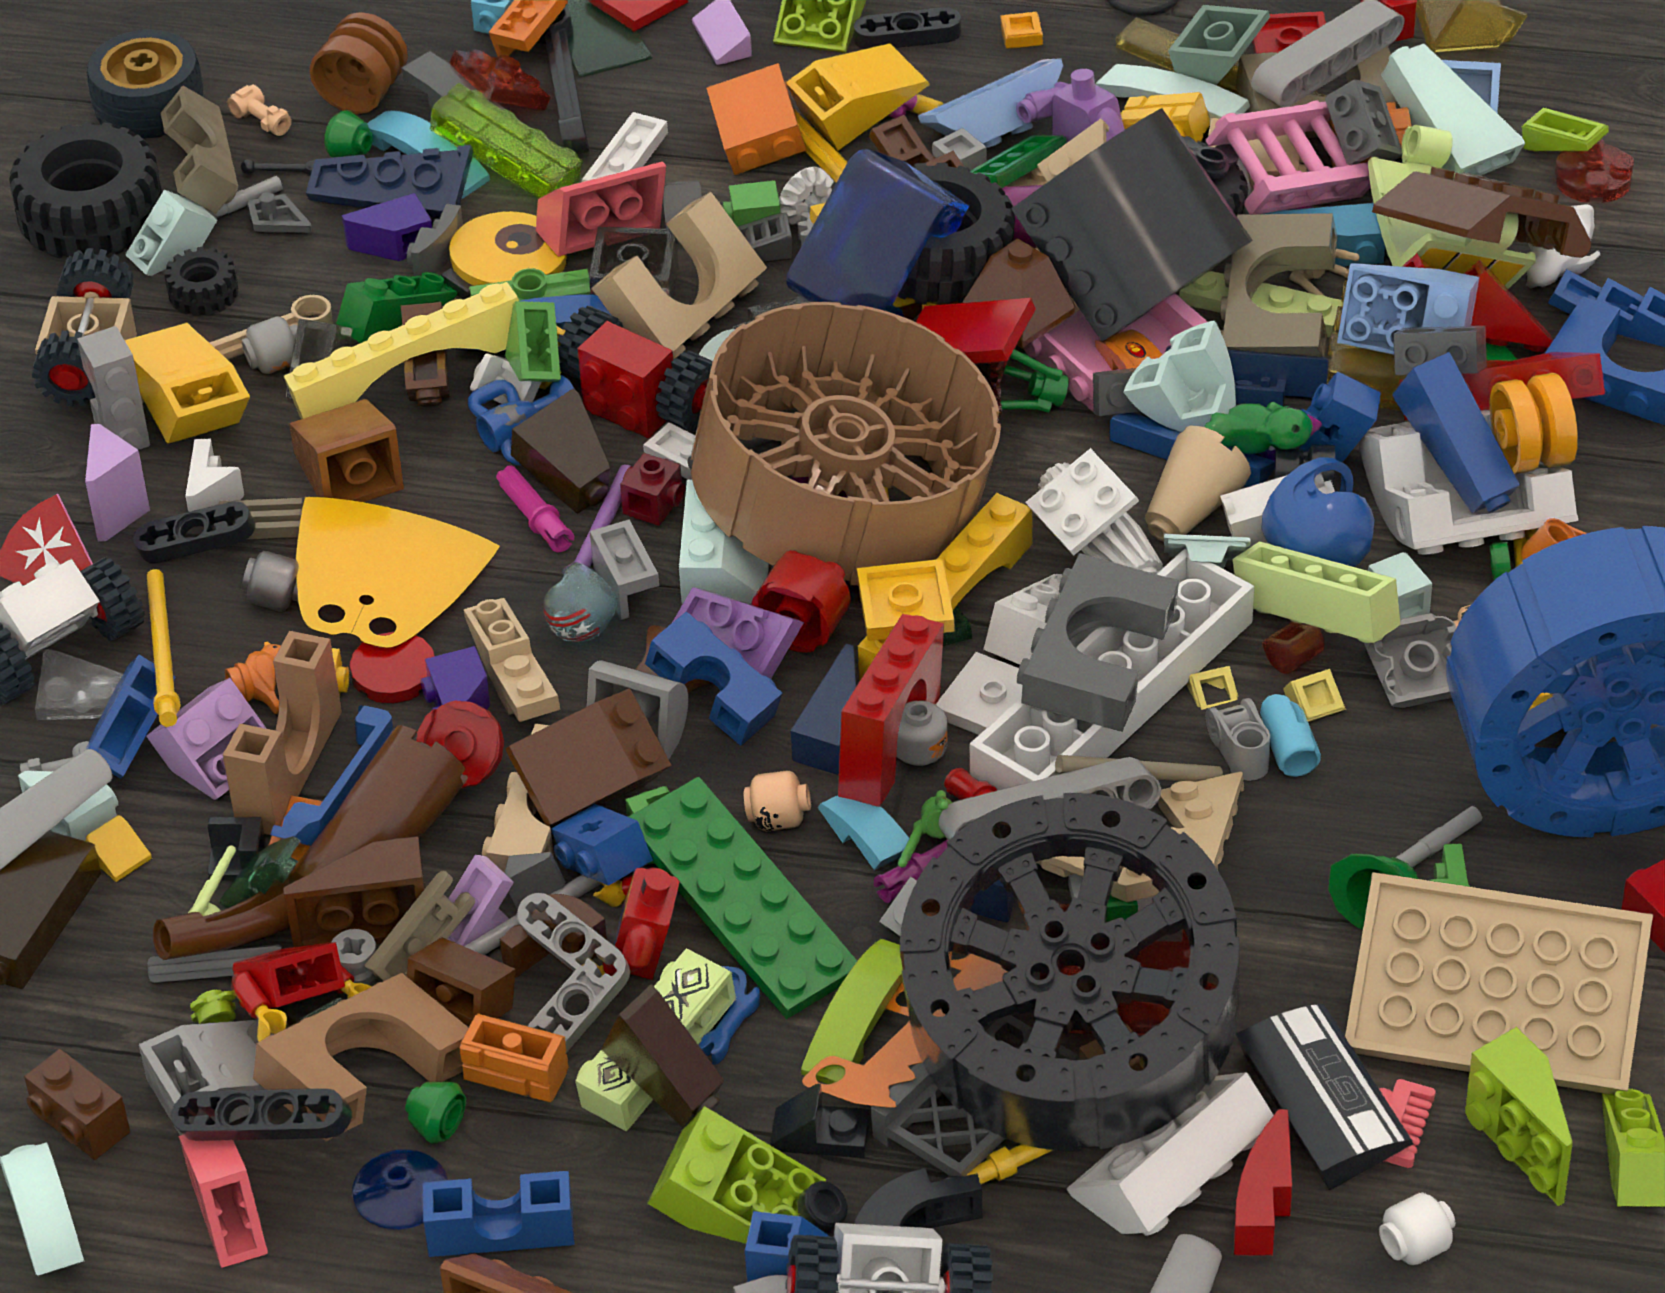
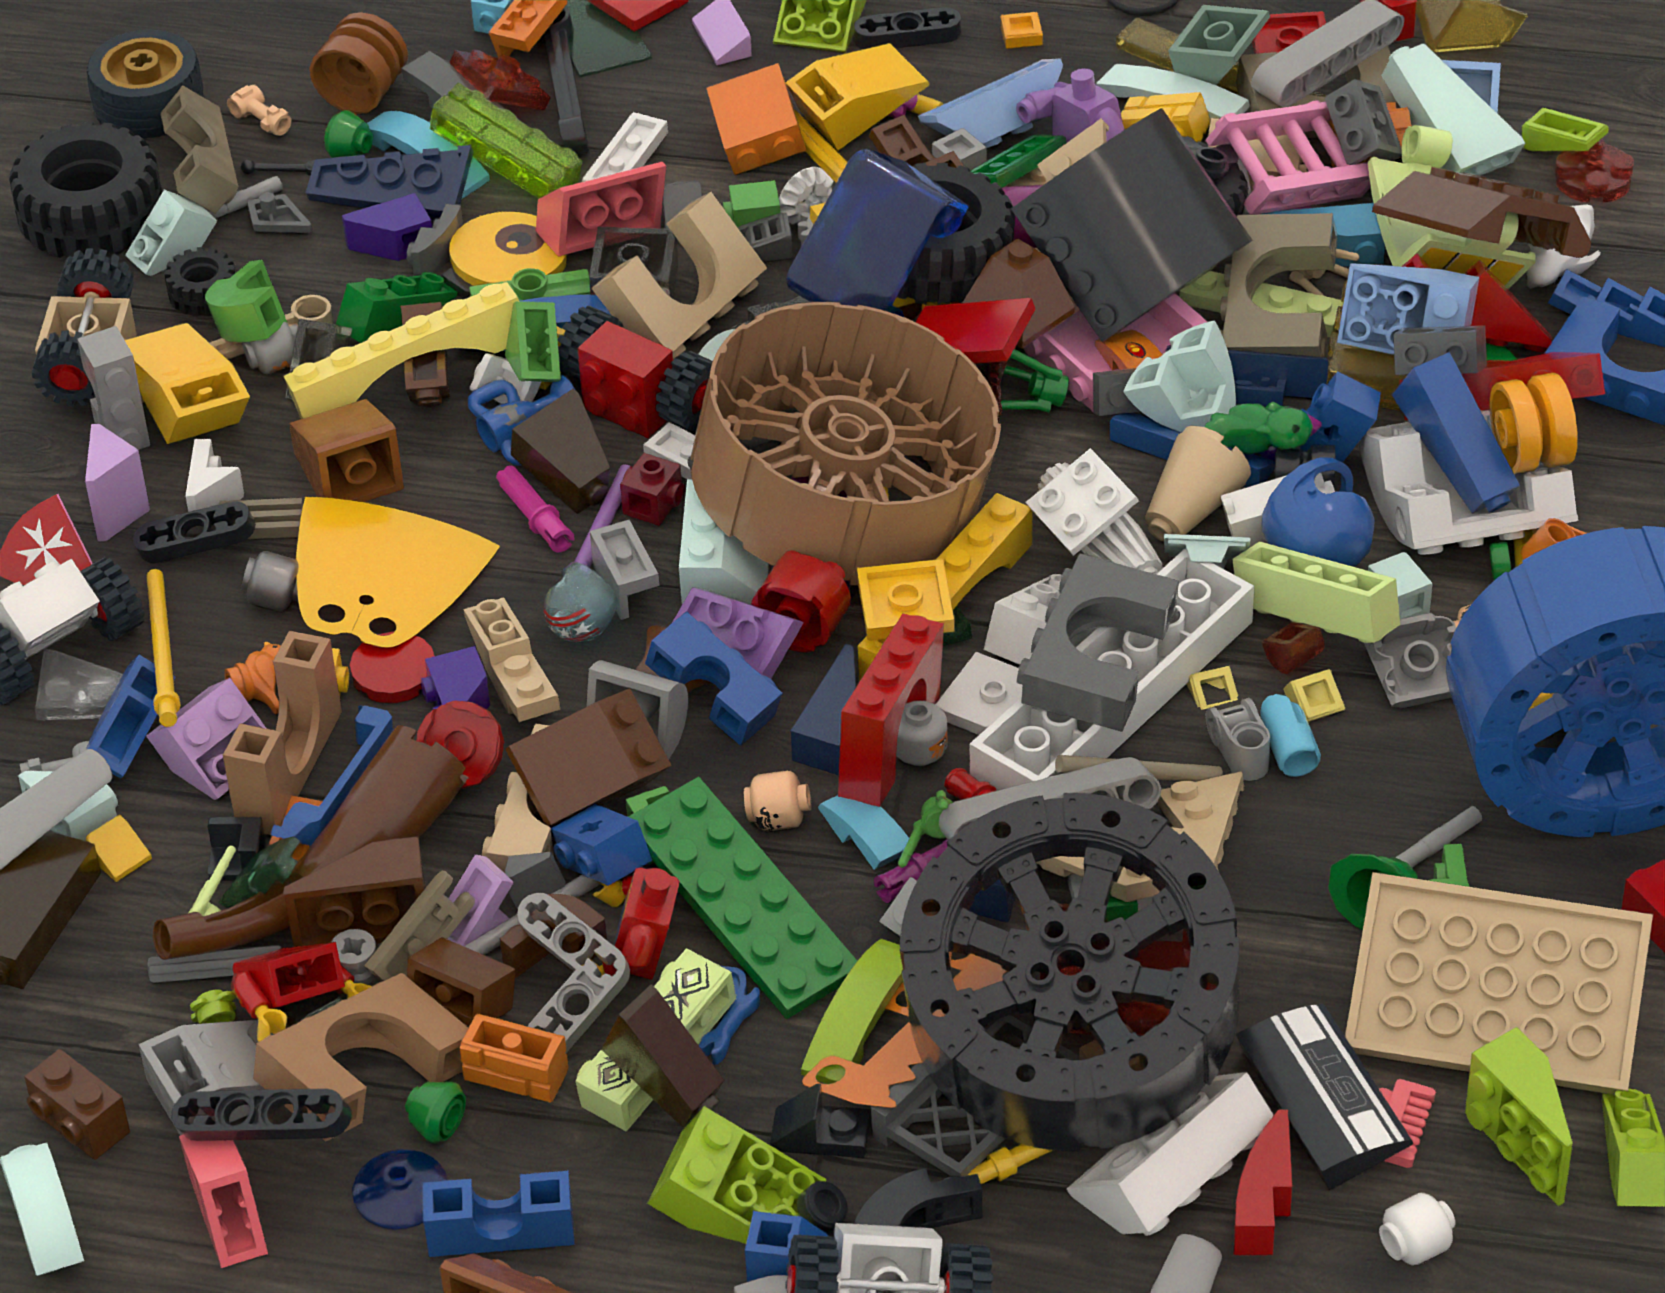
none -> bright green arch [205,260,287,342]

